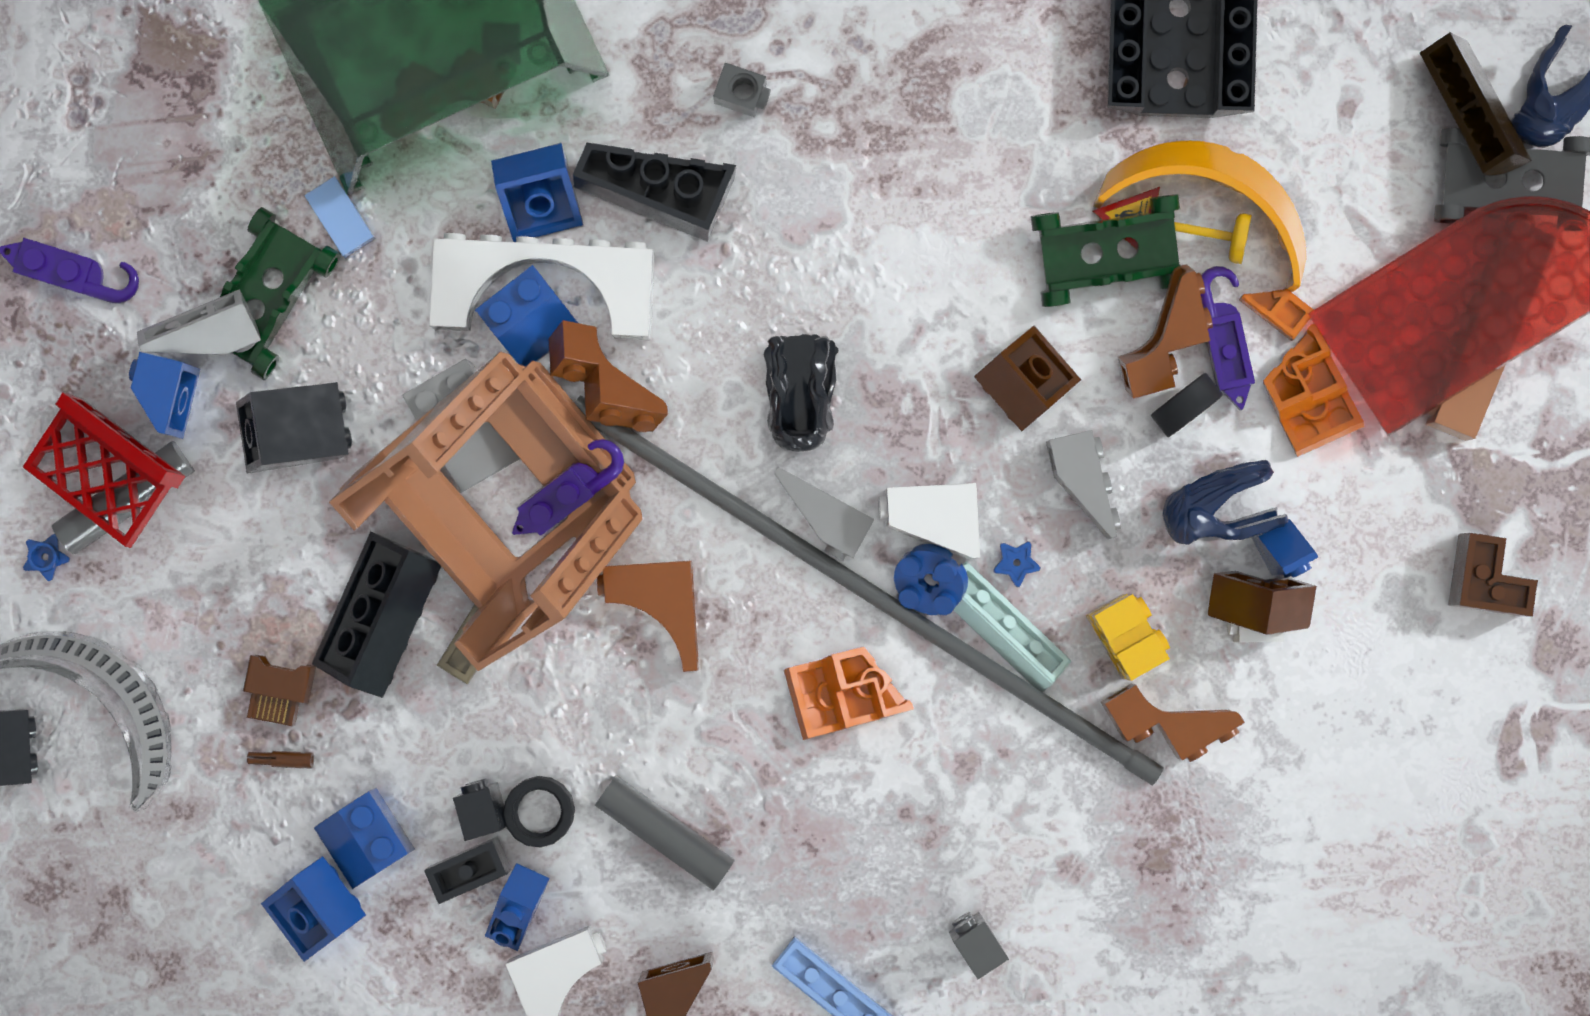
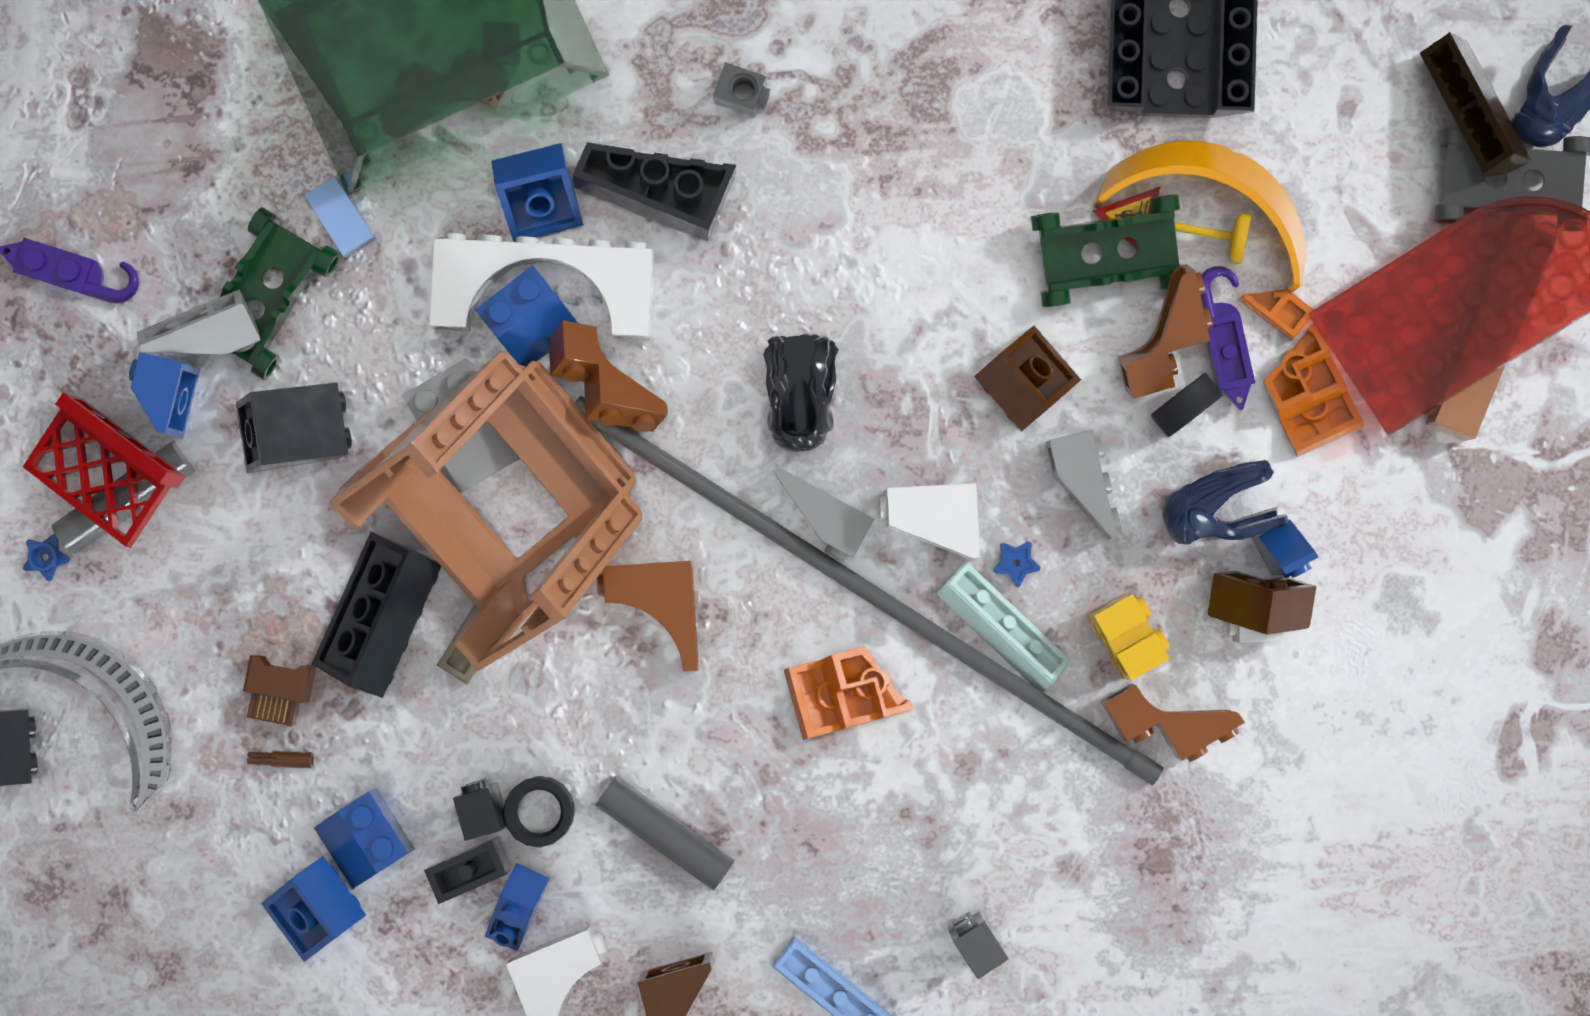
dark purple plate [512,439,624,536] -> none
blue plate [894,544,968,615] -> none
reddish brown panel [1448,533,1538,617] -> none

